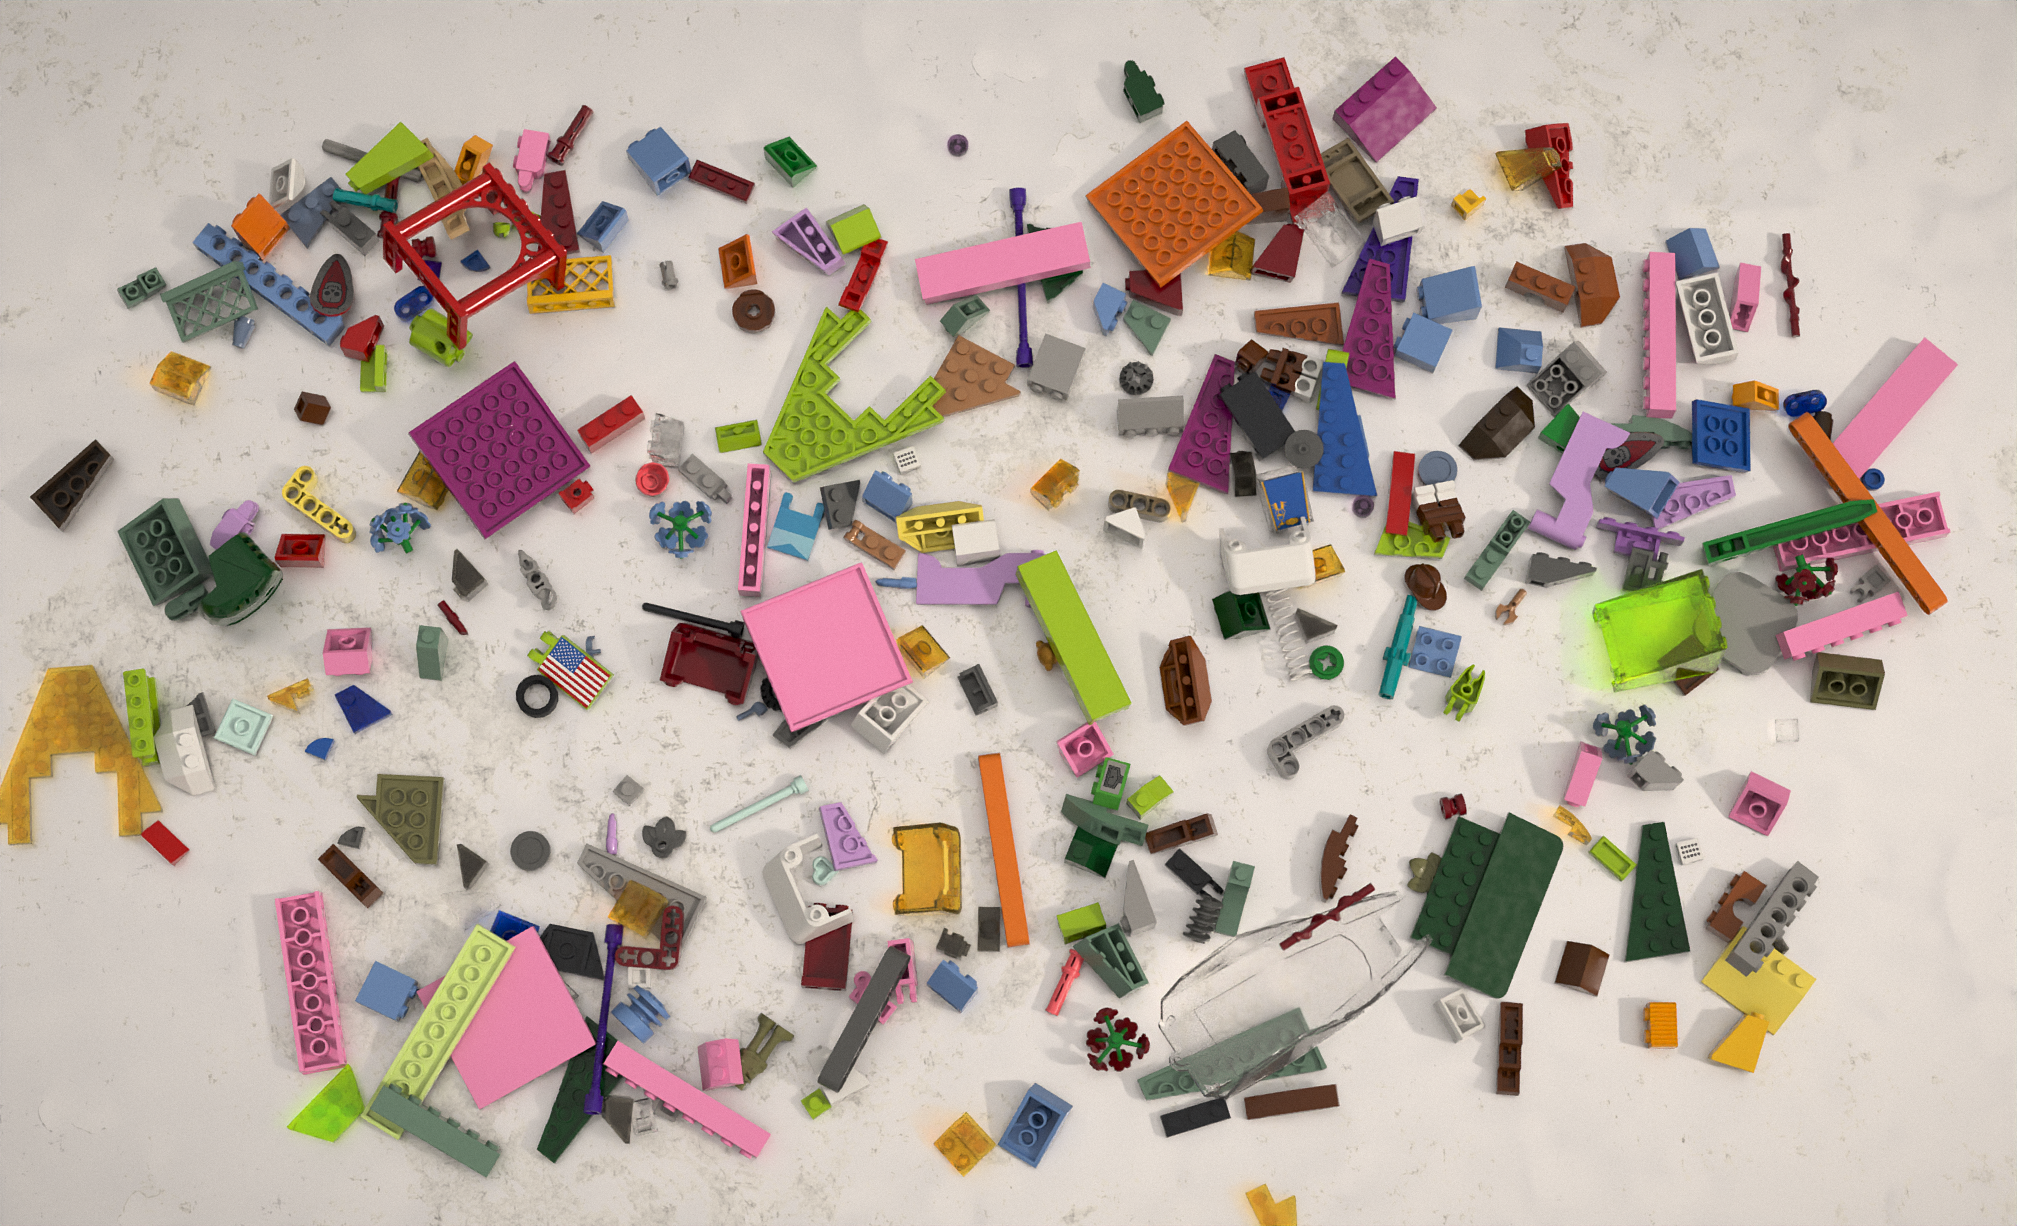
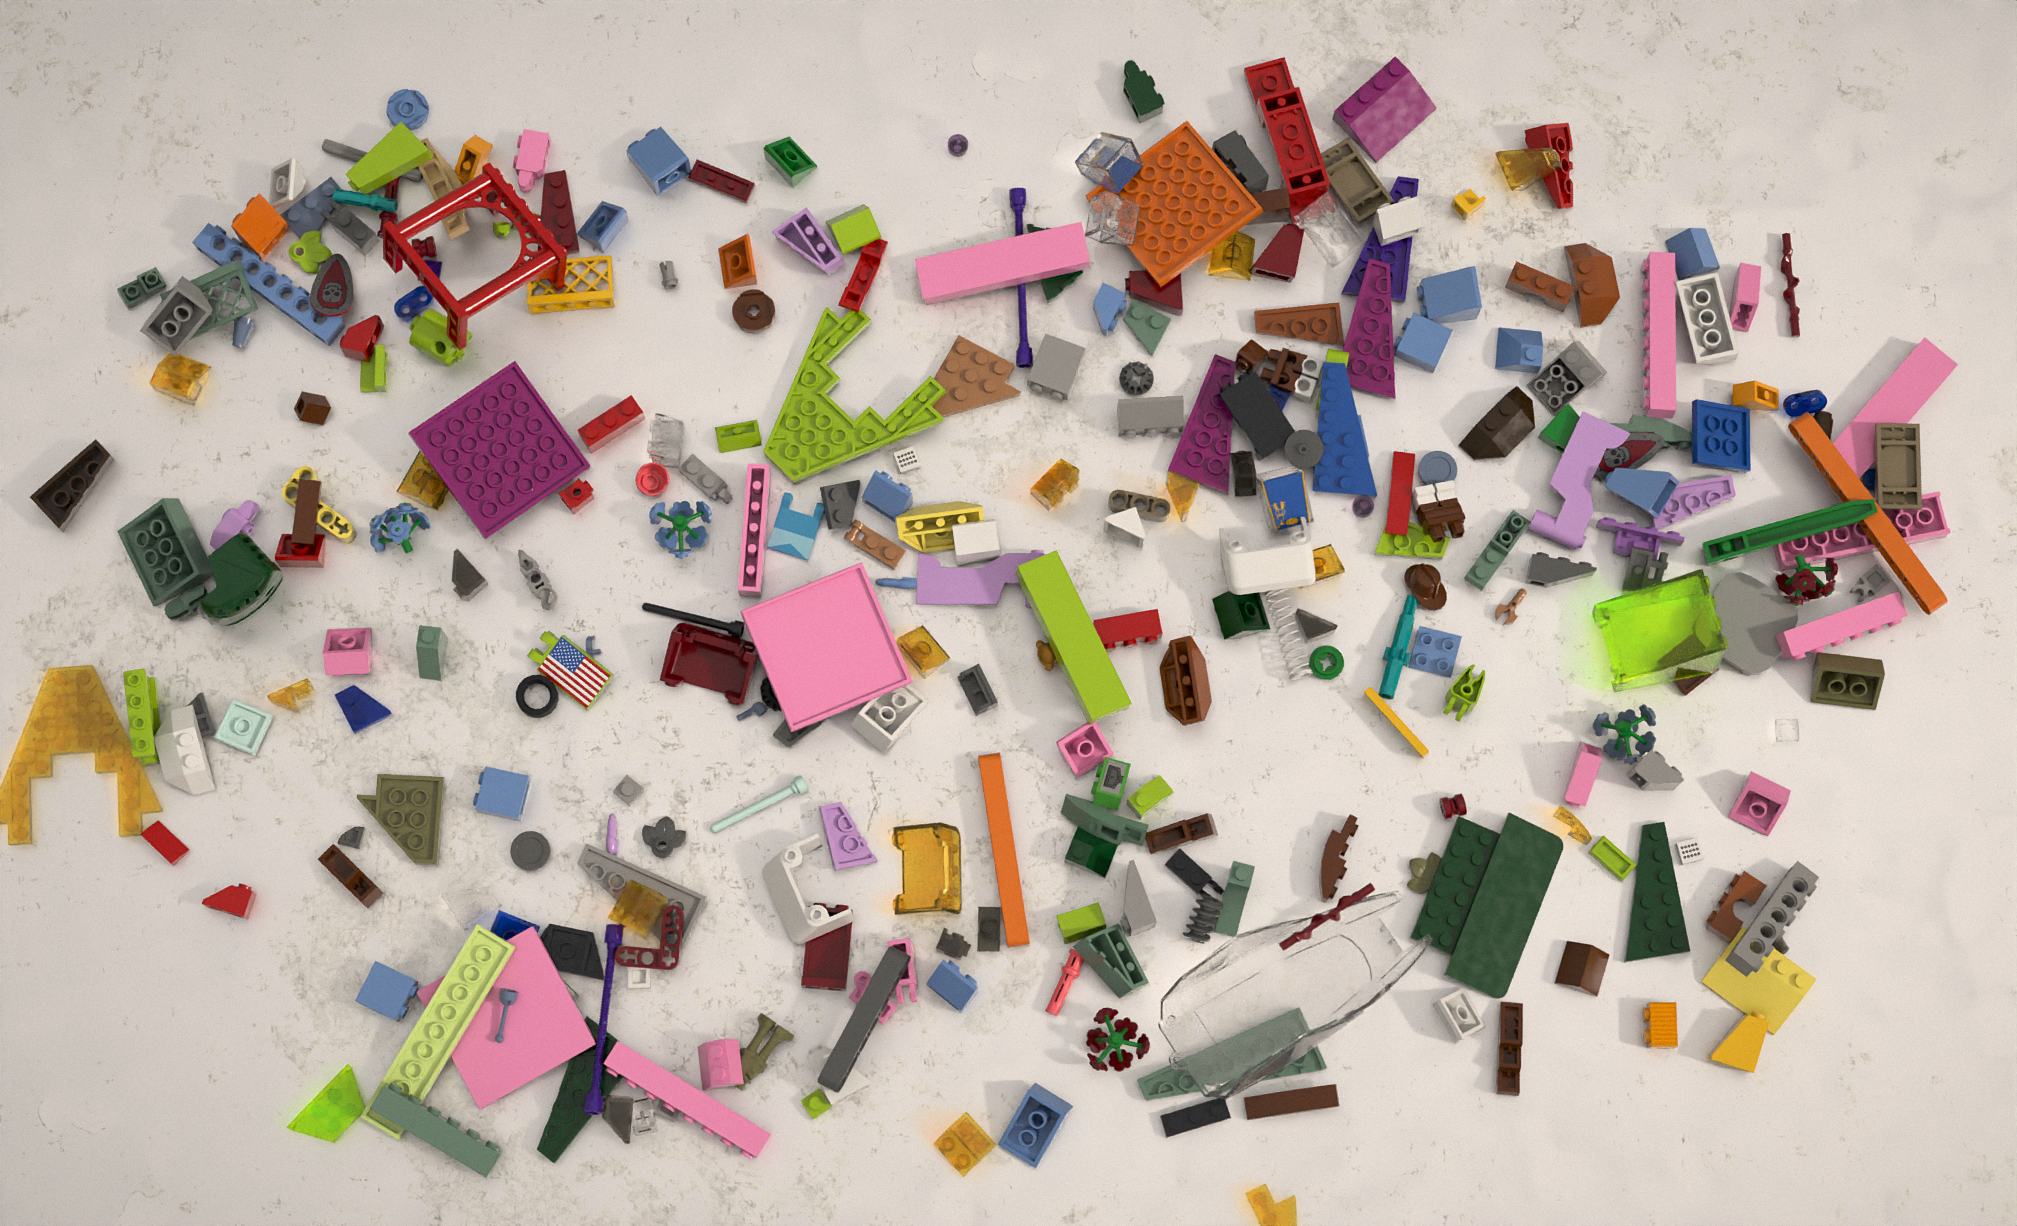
bright pink tile [275,891,348,1075] -> none
blue tile [305,738,334,761] -> none
dark red piece [437,600,468,635] -> none
clear smoke slope [457,844,489,890] -> none
blue tile [460,249,490,272] -> none
dark red pin [547,105,594,166] -> none
medium blue wheel [611,985,671,1044] -> none
light aqua tile [812,856,839,886] -> none
sand green slope [940,295,990,337] -> none
light grey beam [1267,705,1345,780] -> none
none -> light grey slope [140,276,213,357]
none -> red slope [202,883,257,919]
none -> lime plate [288,231,332,273]
none -> reddish brown tile [291,479,322,546]
none -> medium blue tile [386,89,429,131]
none -> medium blue piece [473,767,531,822]
none -> sand blue hinge [495,988,518,1043]
none -> clear slope [1075,132,1144,195]
none -> clear slope [1085,191,1140,246]
none -> red brick [1093,609,1163,652]
none -> yellow tile [1364,687,1429,758]
none -> dark tan slope [1874,423,1922,510]

